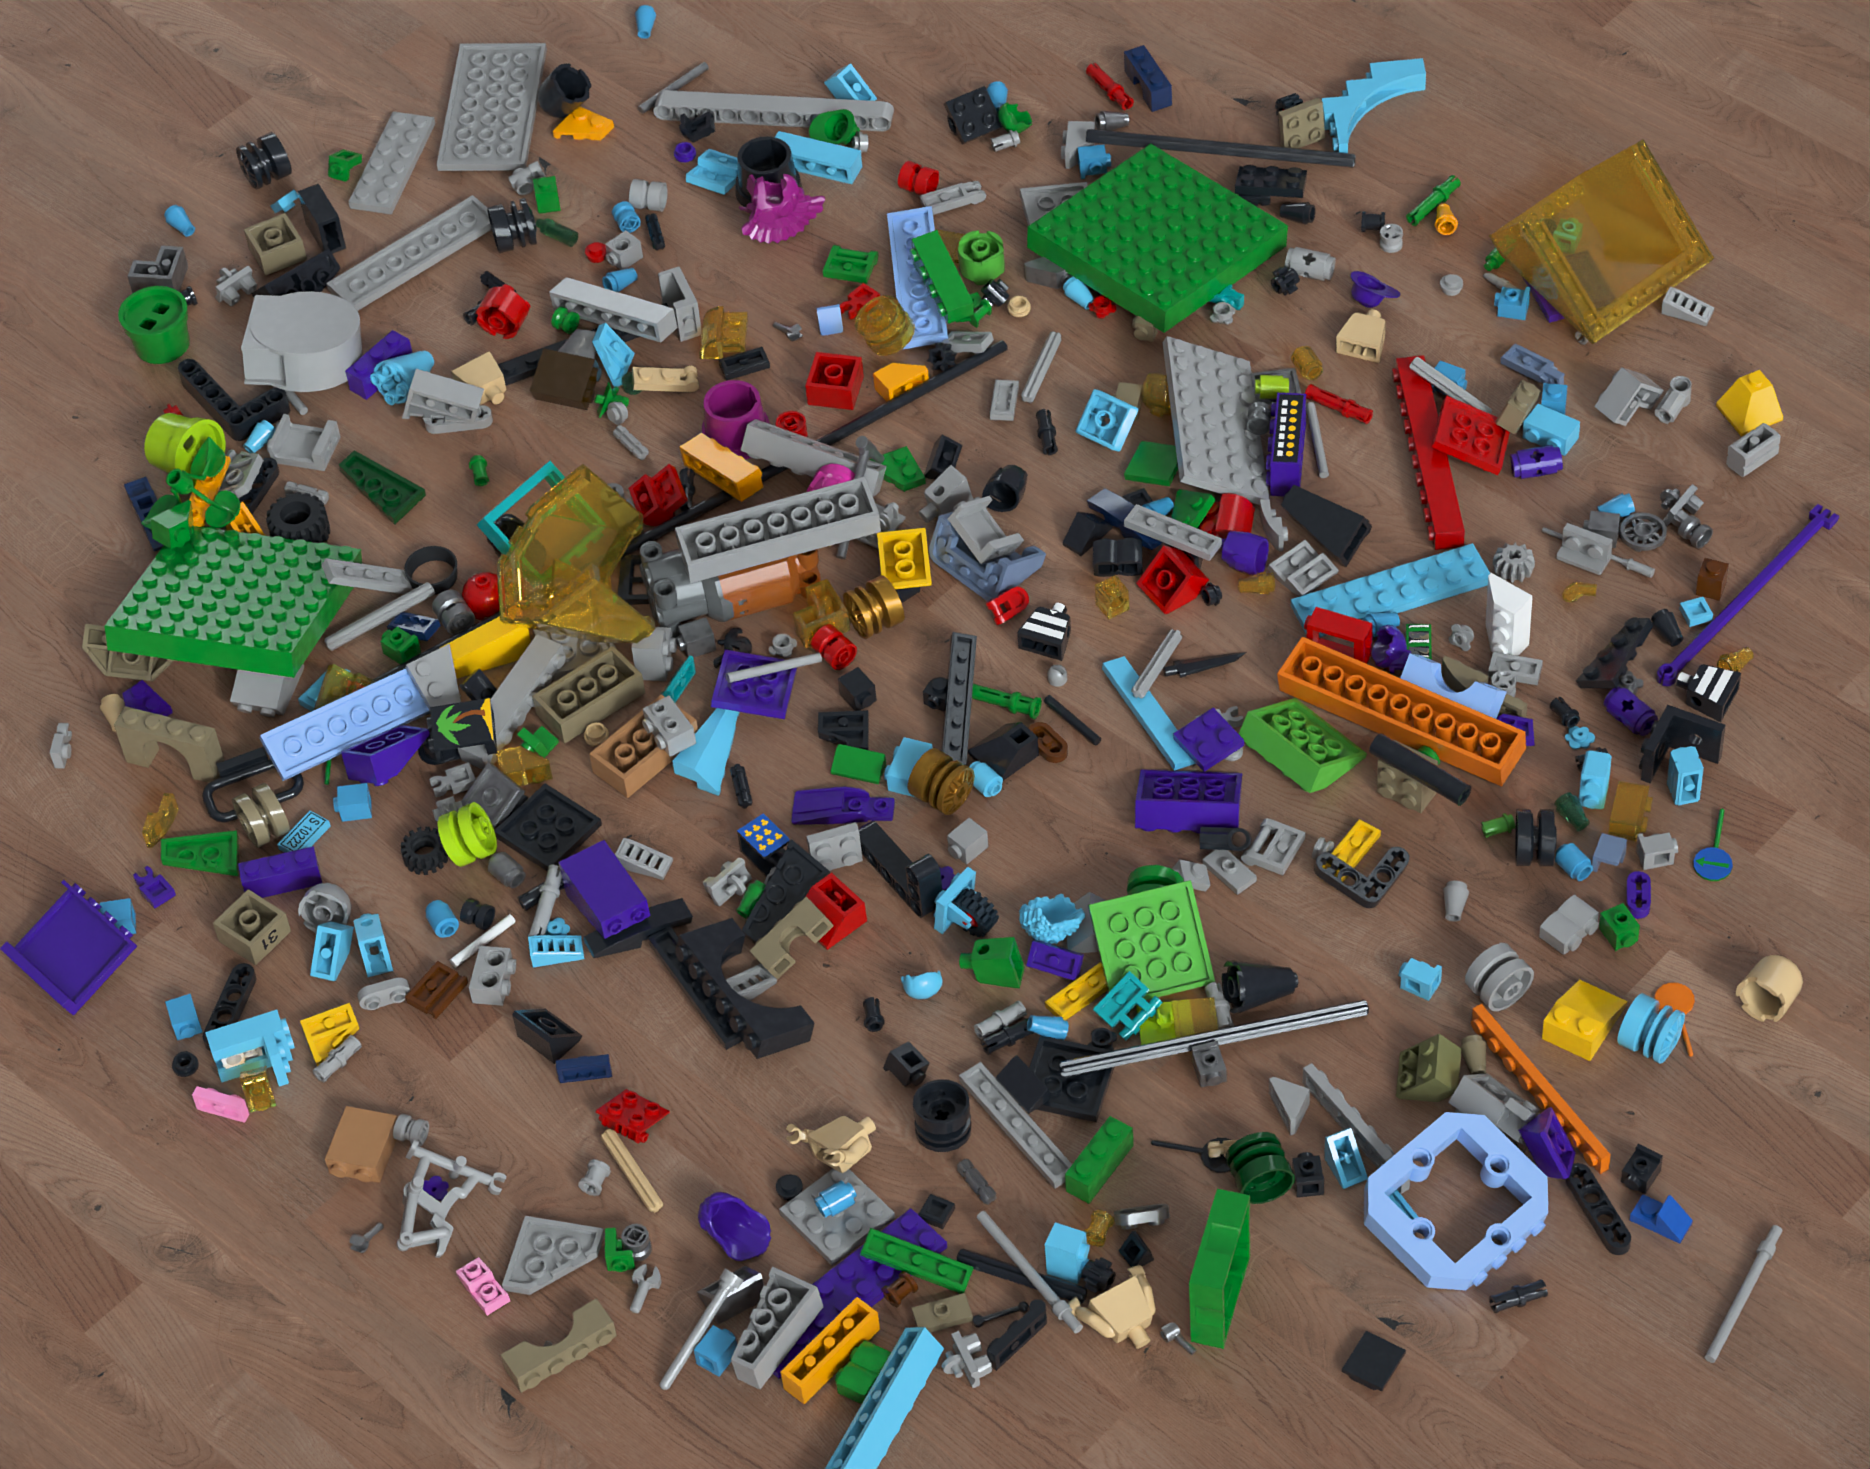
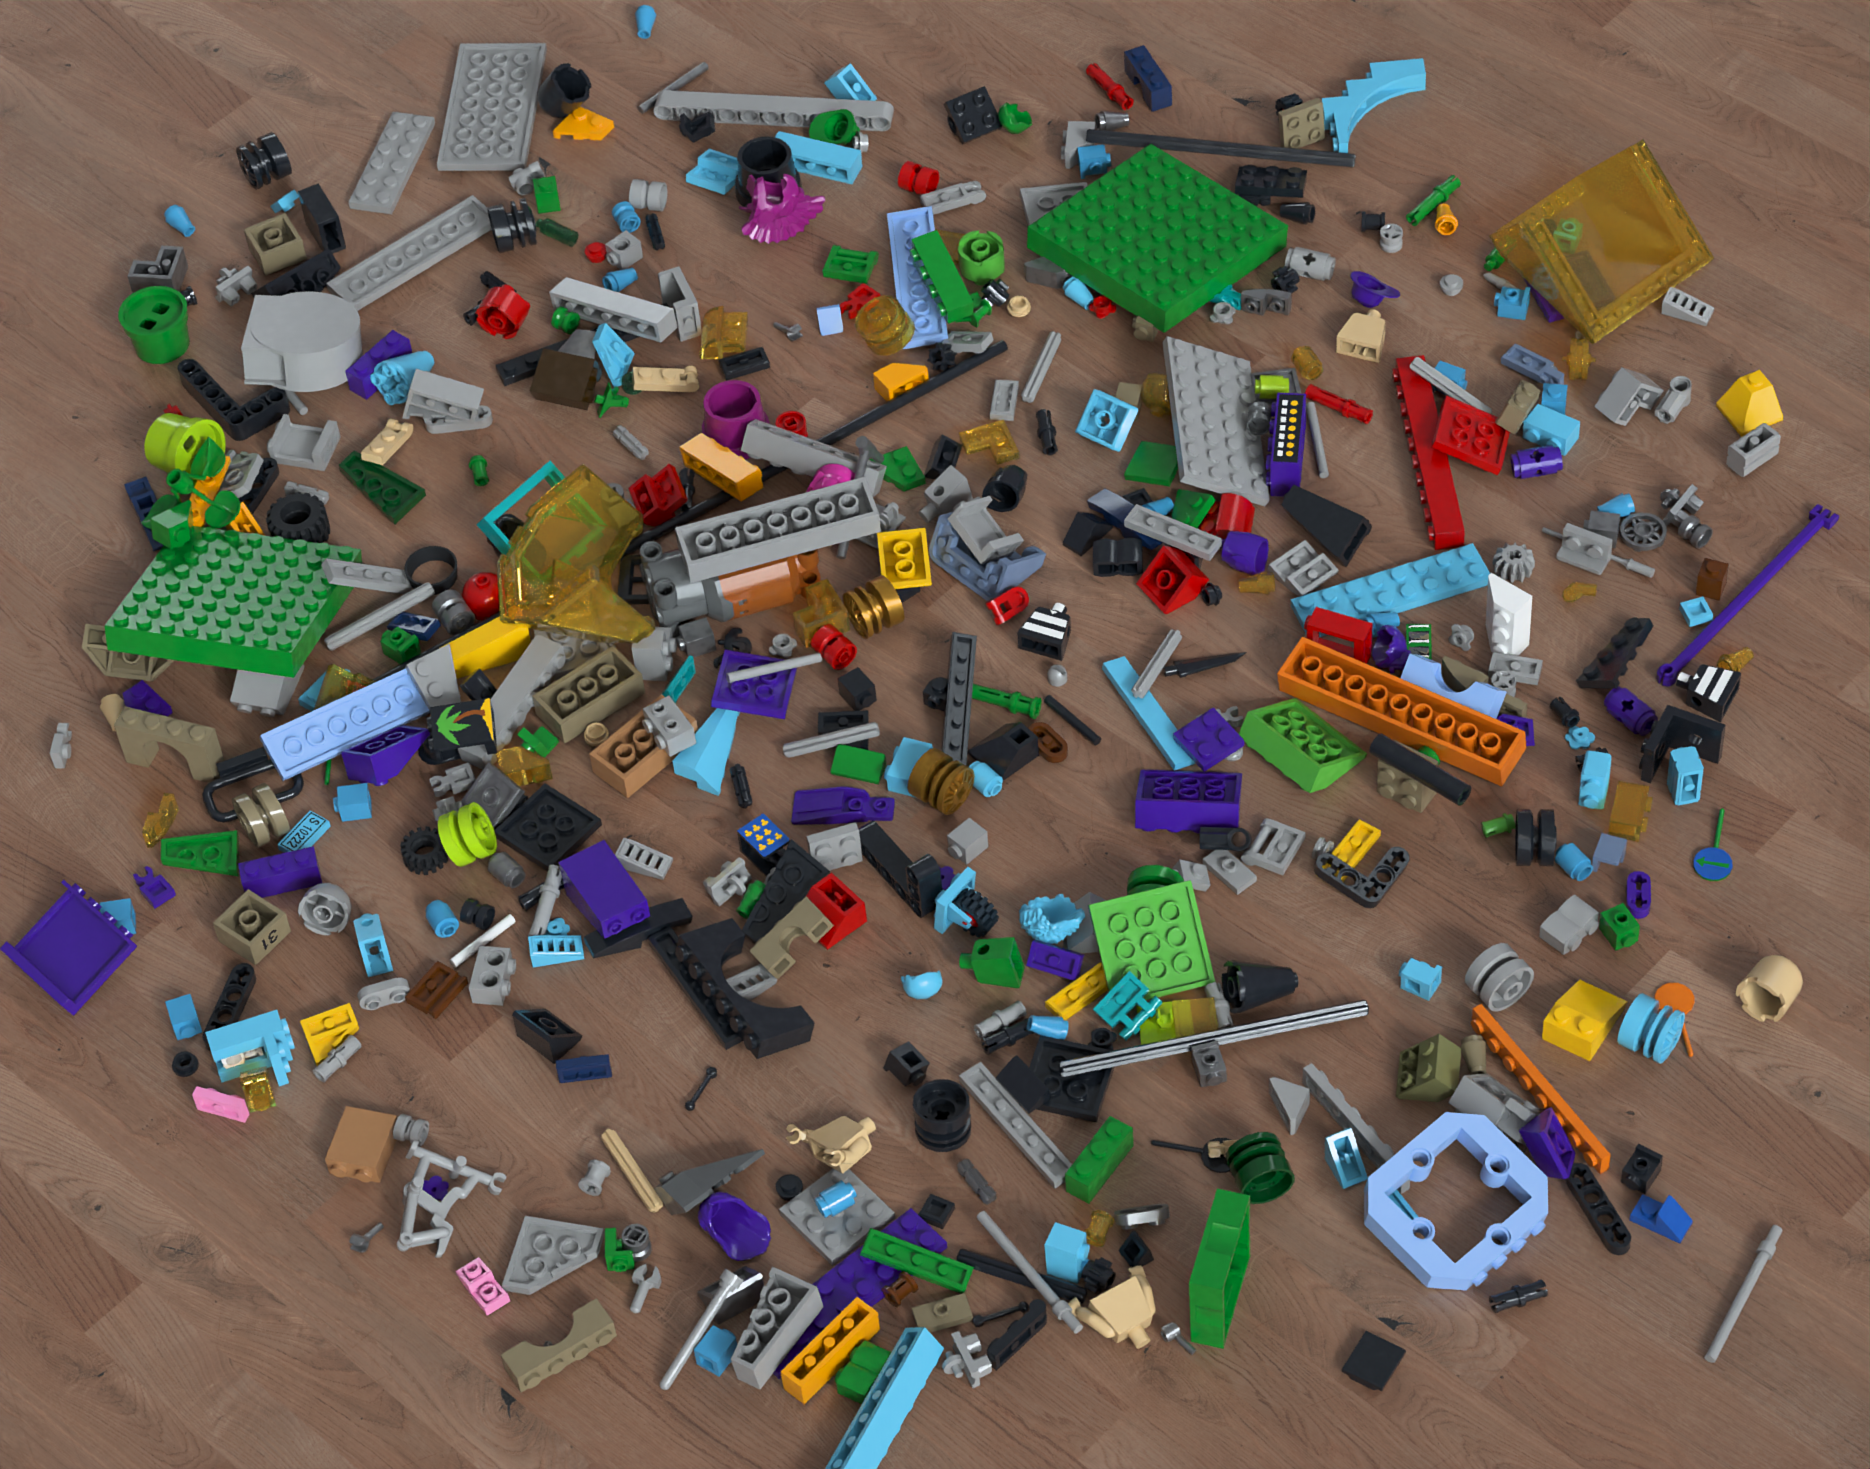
medium azure cone [243,420,275,453] -> none
medium azure slope [310,921,354,981] -> none
green bracket [328,149,362,182] -> none
tan torso [452,351,506,405] -> none
red hinge [596,1089,670,1143] -> none
light grey plate [607,402,628,425] -> none
dark purple plate [674,142,696,163] -> none
red brick [805,352,864,410] -> none
black pin [863,997,885,1032] -> none
dark azure cone [987,81,1008,113] -> none
light grey pin [990,130,1020,152] -> none
clear yellow brick [1095,575,1130,620] -> none
light grey slope [1260,499,1288,551] -> none
black brick [1292,1152,1324,1198] -> none
light grey cone [1443,881,1469,922] -> none
clear green cone [1554,792,1590,831] -> none
flat silver plate [1618,671,1643,694] -> none
light grey brick [1636,833,1678,870] -> none
black cone [1651,609,1684,647] -> none
none -> tan plate [361,418,413,465]
none -> dark grey wedge [654,1149,765,1216]
none -> black hinge [685,1067,717,1111]
none -> light grey axle [783,722,880,758]
none -> clear yellow plate [959,419,1020,465]
none -> flat silver slope [1241,289,1292,316]
none -> clear yellow wheel [1562,338,1596,381]

